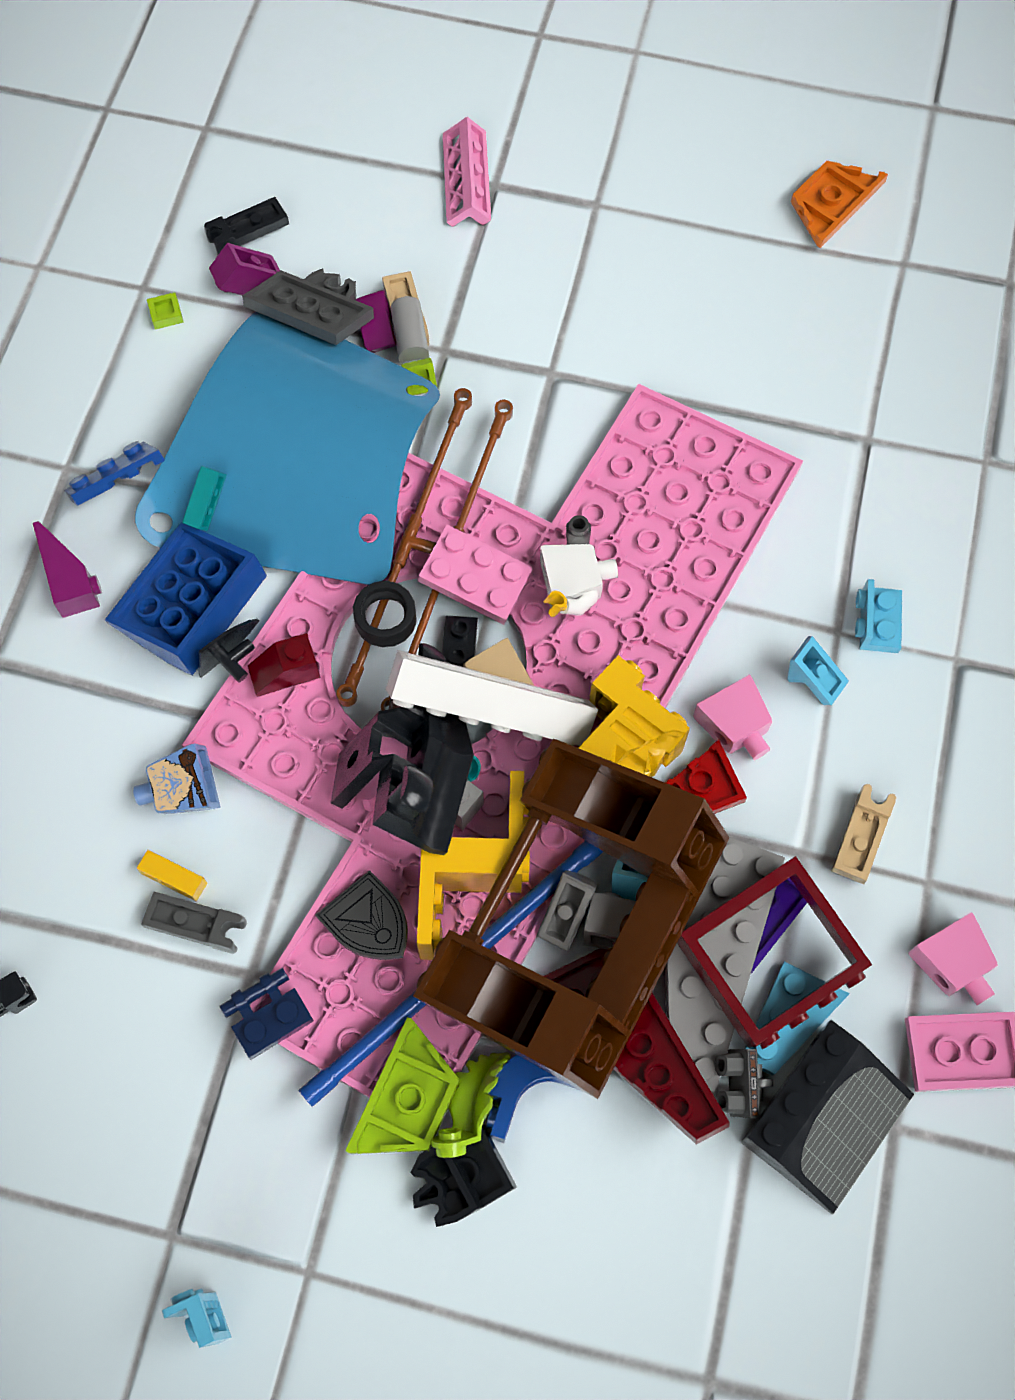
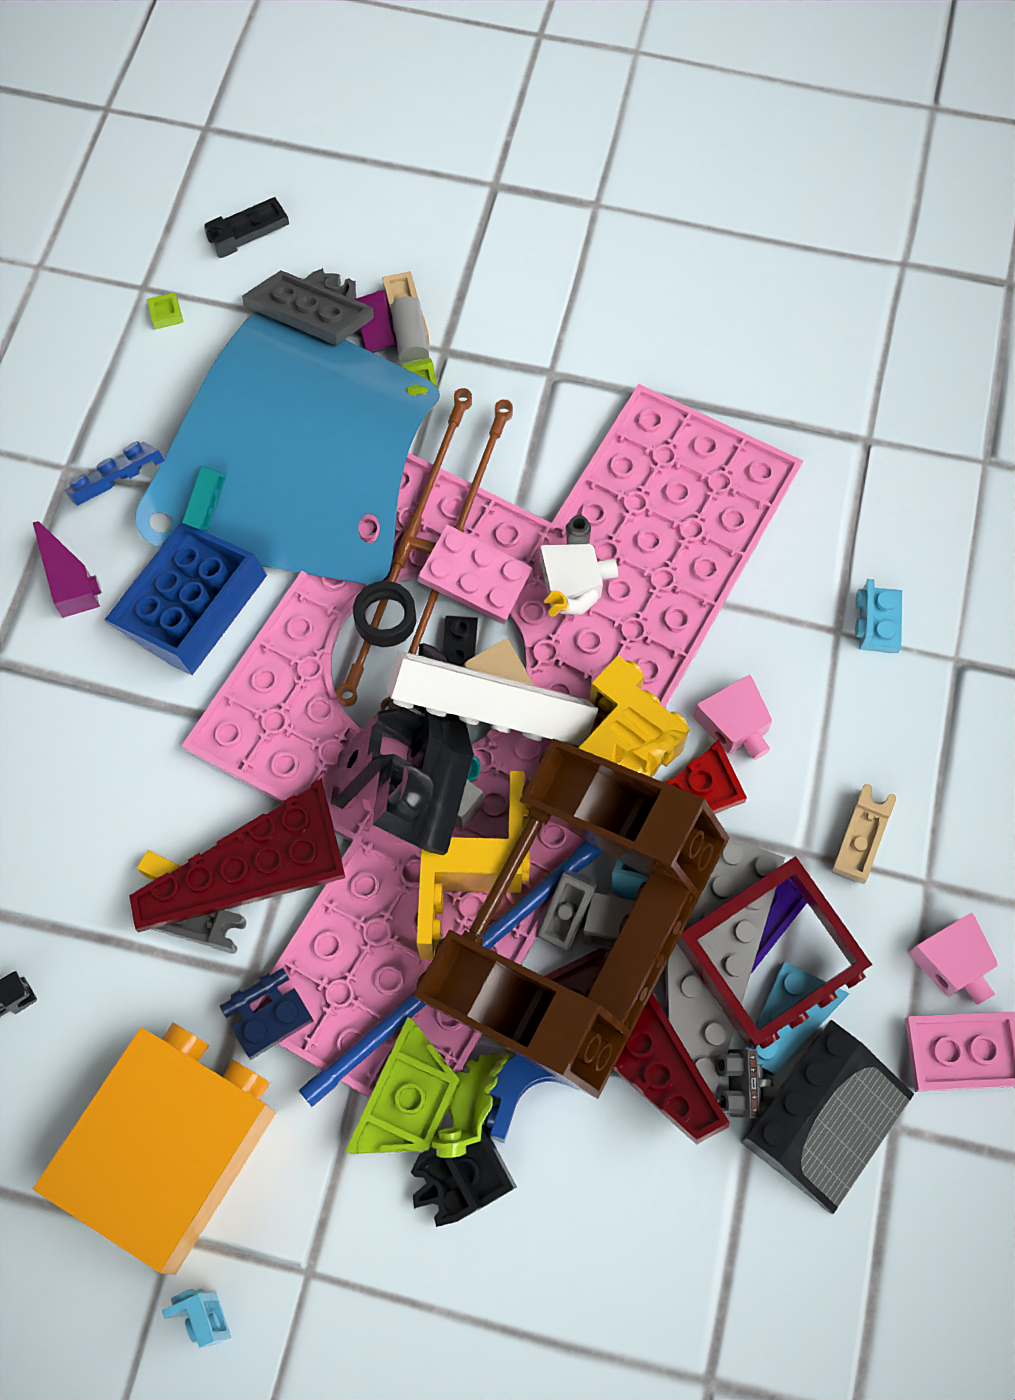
torso [133,743,221,814] -> none
black shield [199,618,259,683] -> none
magenta slope [209,243,280,295] -> none
dark red slope [247,633,321,697] -> none
dark grey shield [315,870,408,960] -> none
bright pink fence [443,117,491,227] -> none
medium azure slope [787,636,849,705] -> none
orange wing [791,161,888,248] -> none
none -> light orange brick [33,1022,276,1275]
none -> dark red wing [129,778,346,933]

